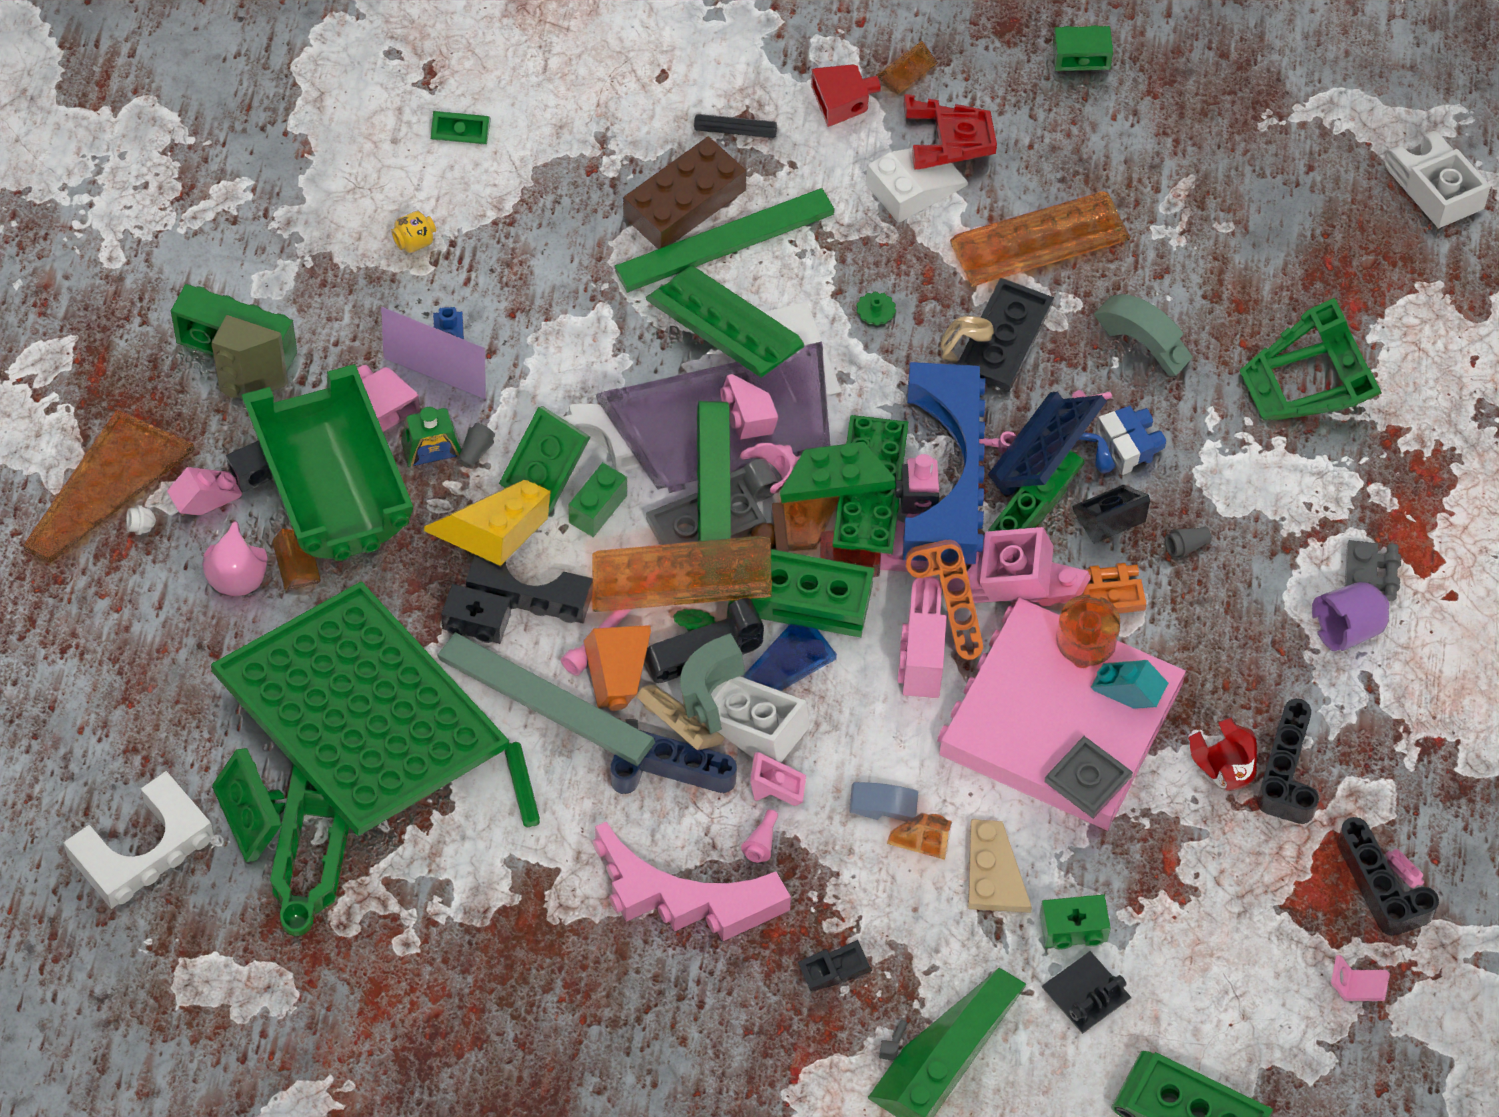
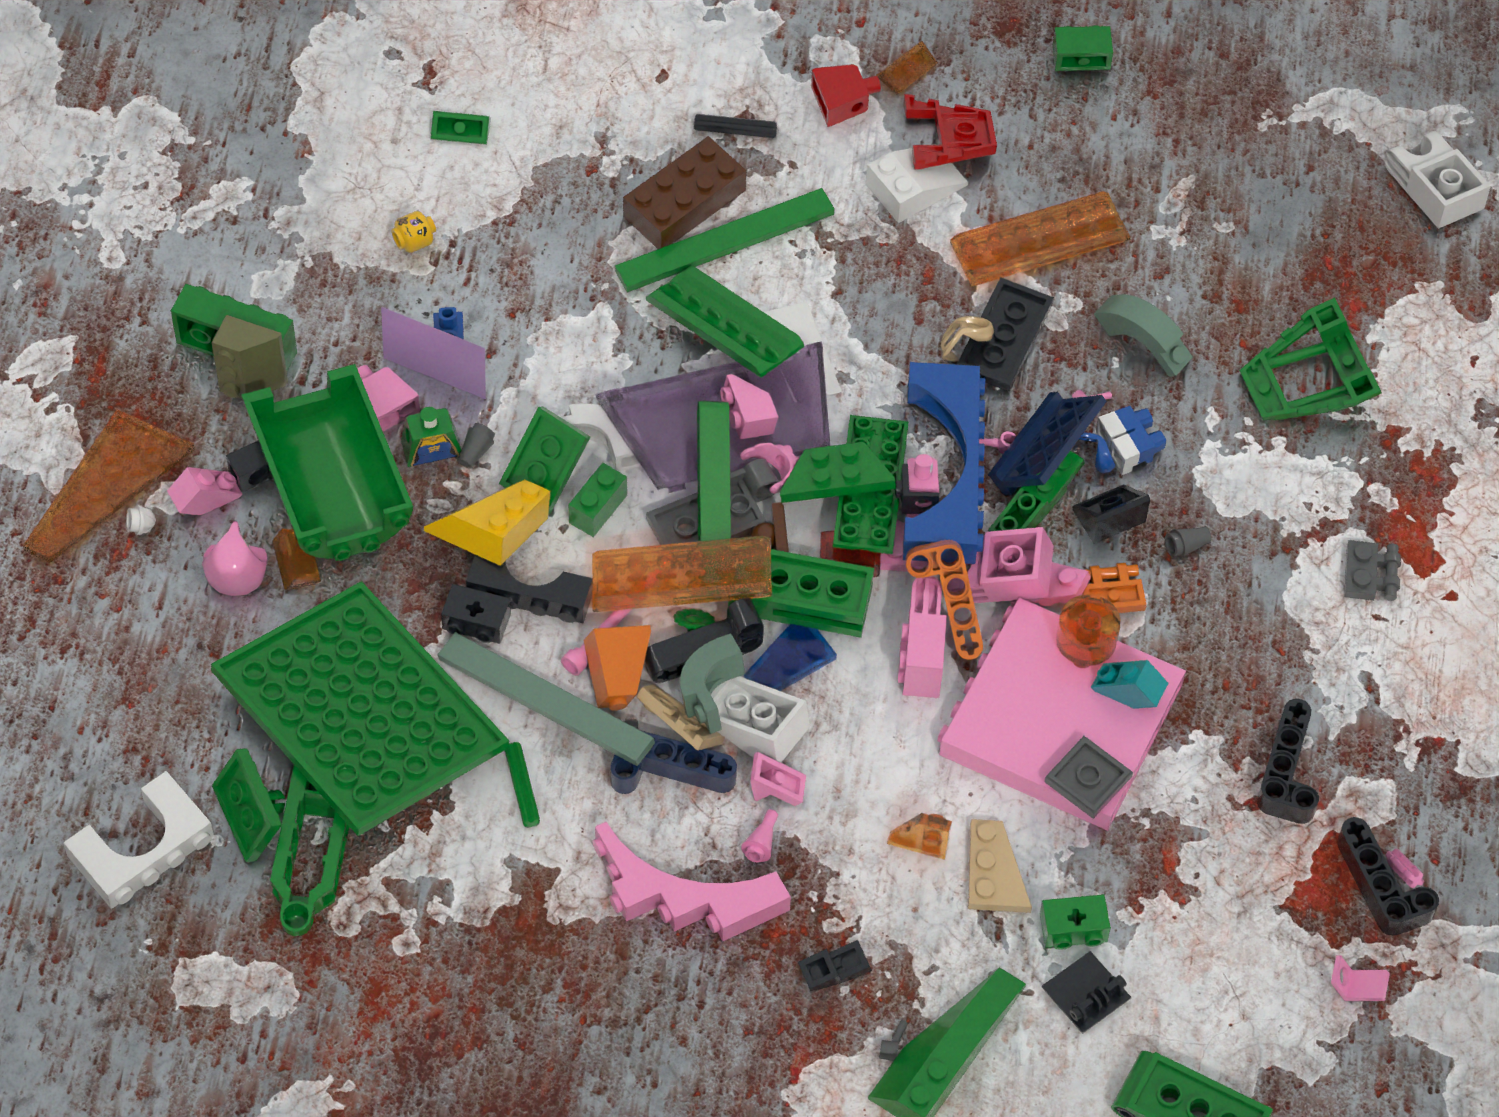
clear orange wing [782,496,839,551] -> none
sand blue slope [849,782,918,823] -> none
green piece [856,291,896,326] -> none
red piece [1188,717,1257,791] -> none
medium lavender cylinder [1312,582,1389,651] -> none

